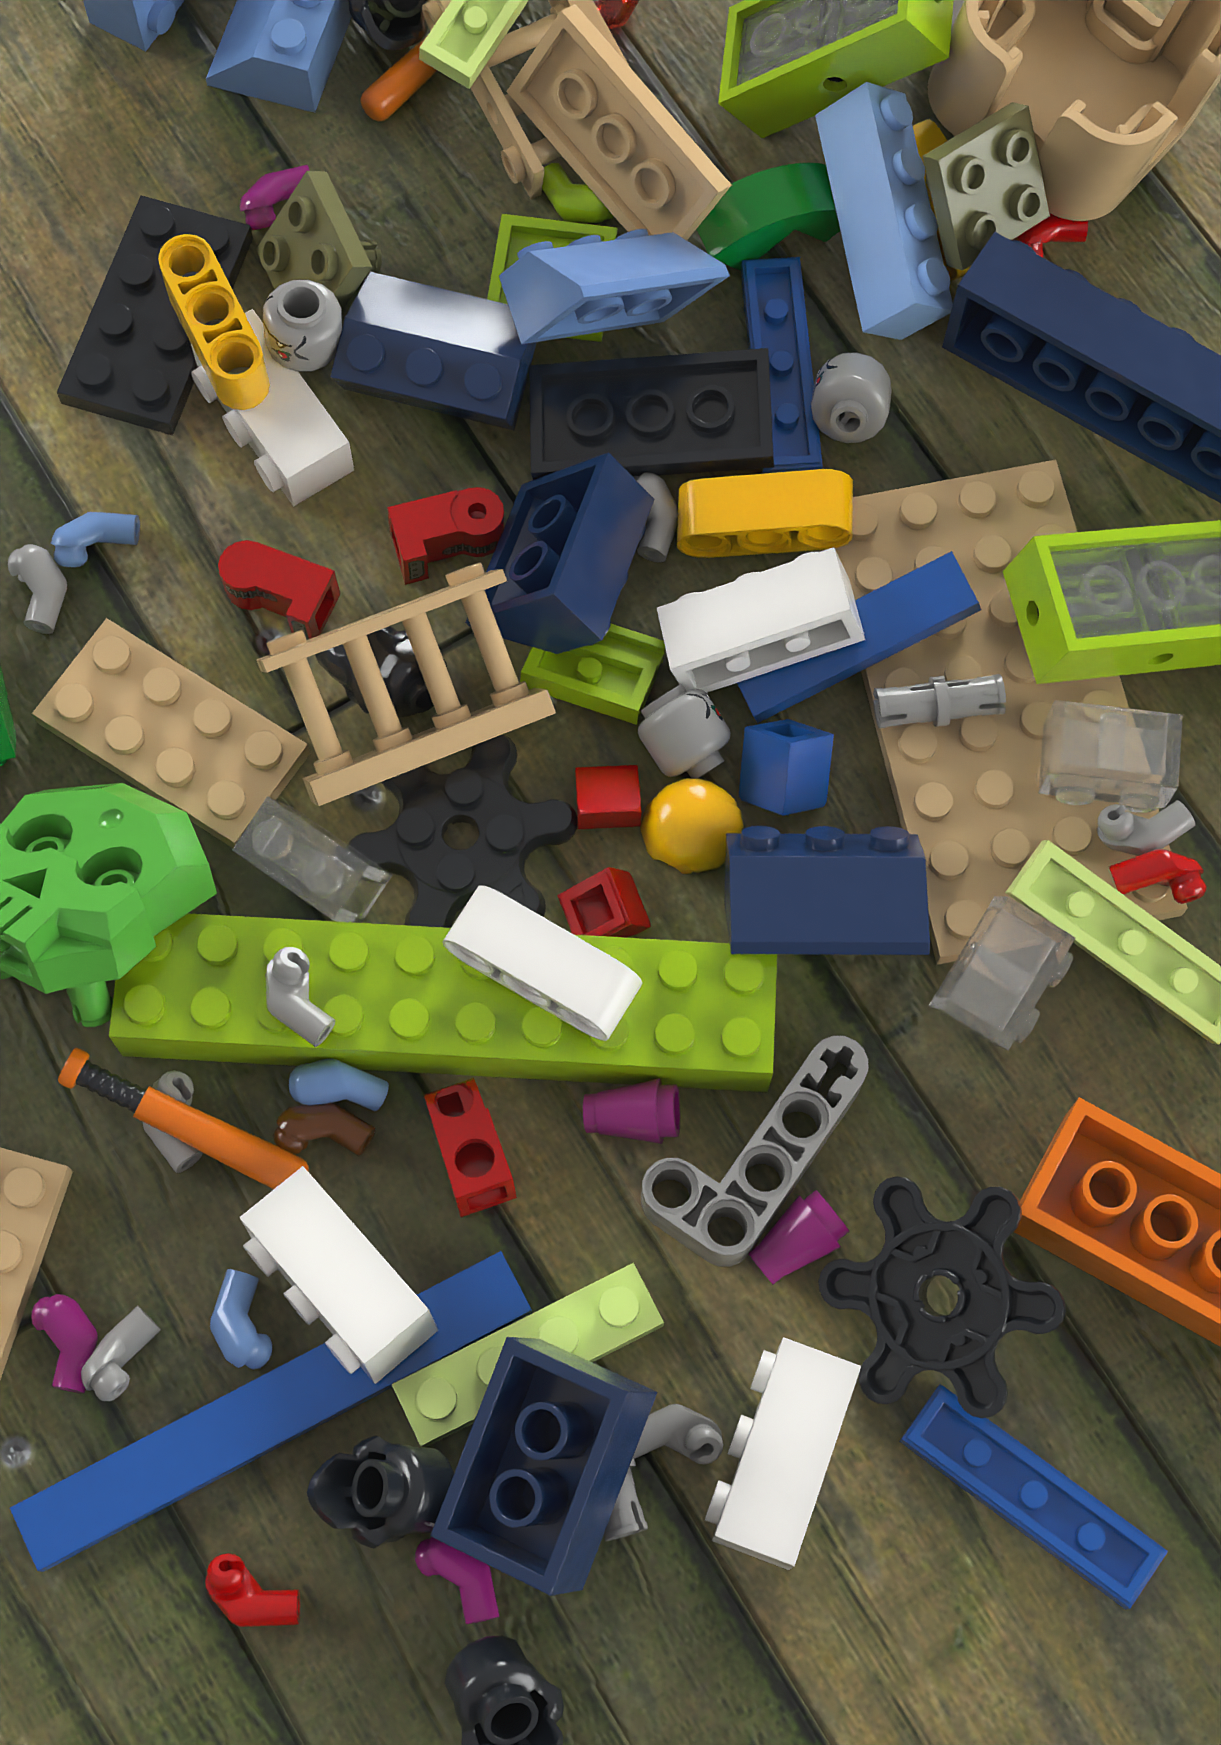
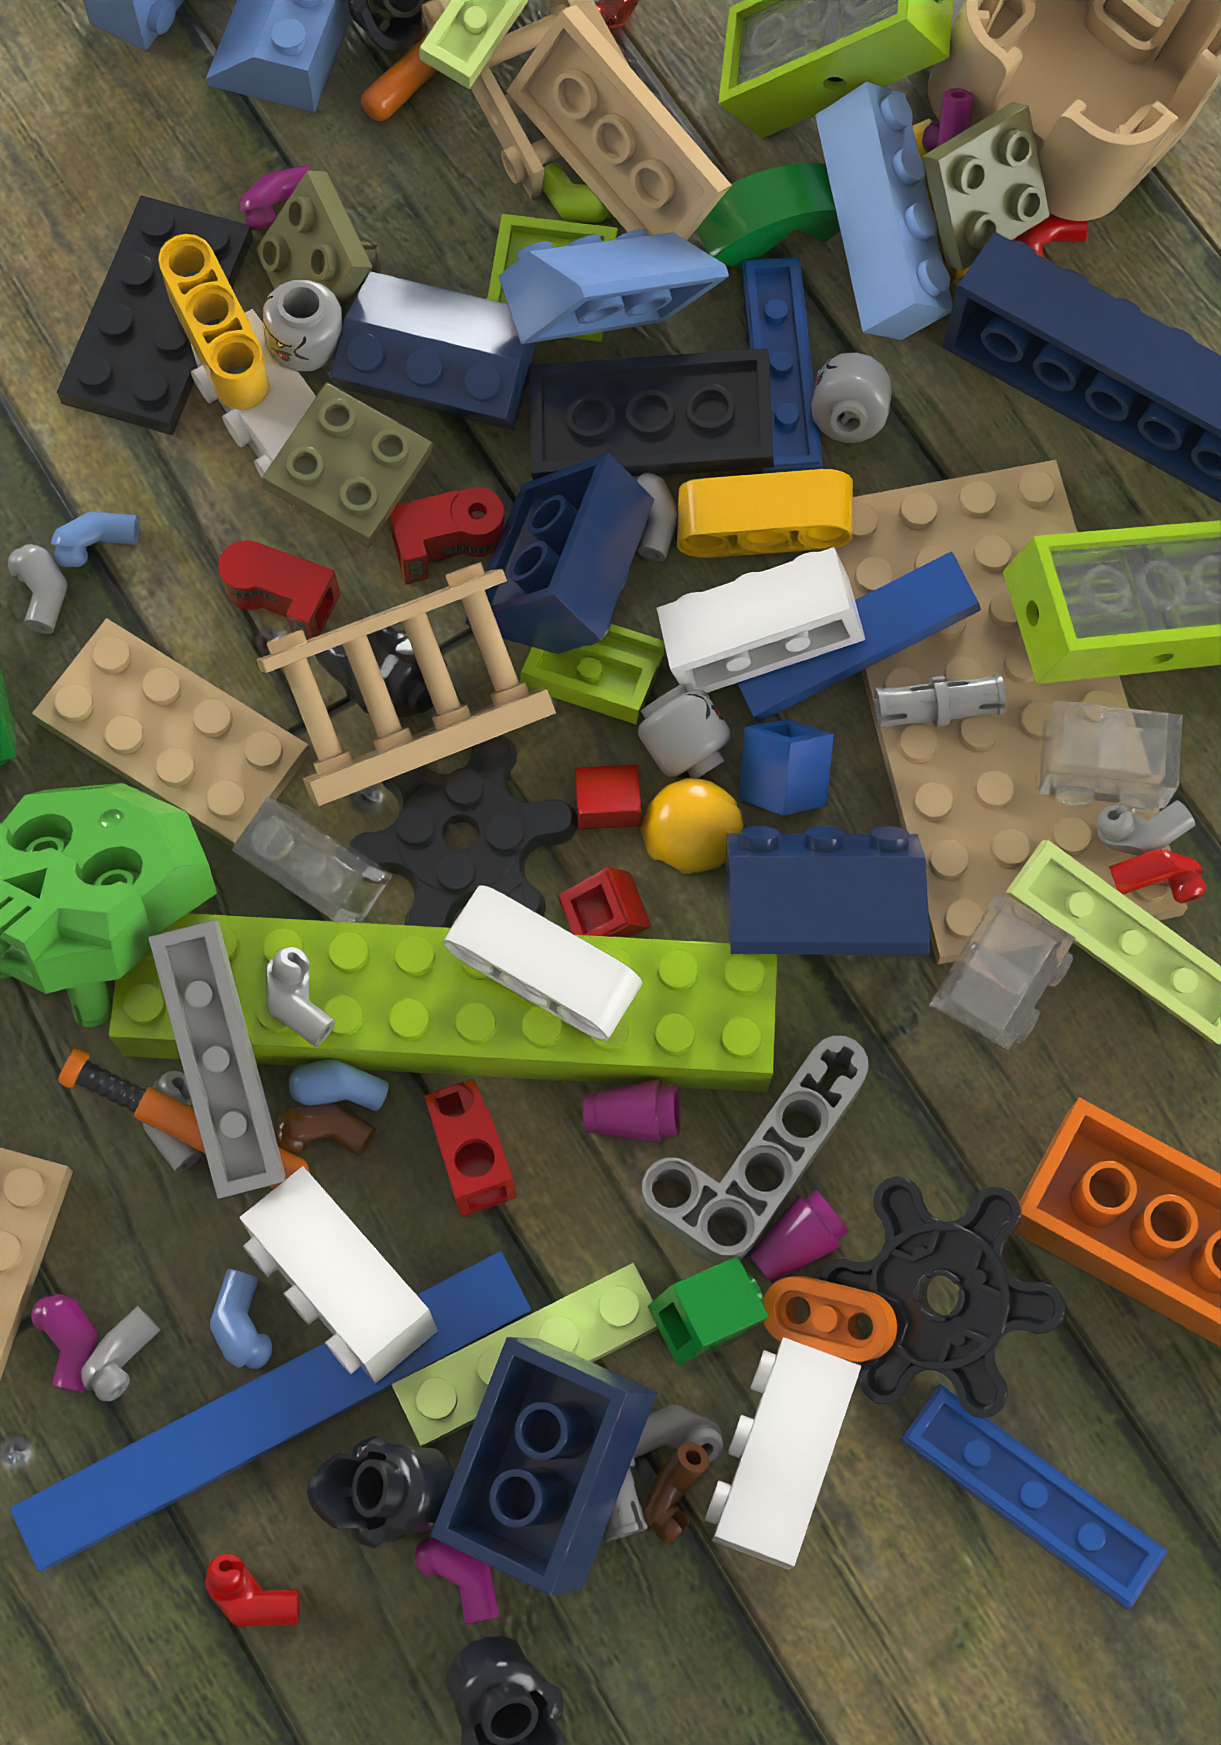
none -> light grey plate [148,919,287,1199]
none -> olive plate [262,382,432,548]
none -> reddish brown arm [642,1442,709,1543]
none -> green brick [647,1256,769,1367]
none -> orange plate [763,1276,897,1362]
none -> magenta arm [922,88,974,152]

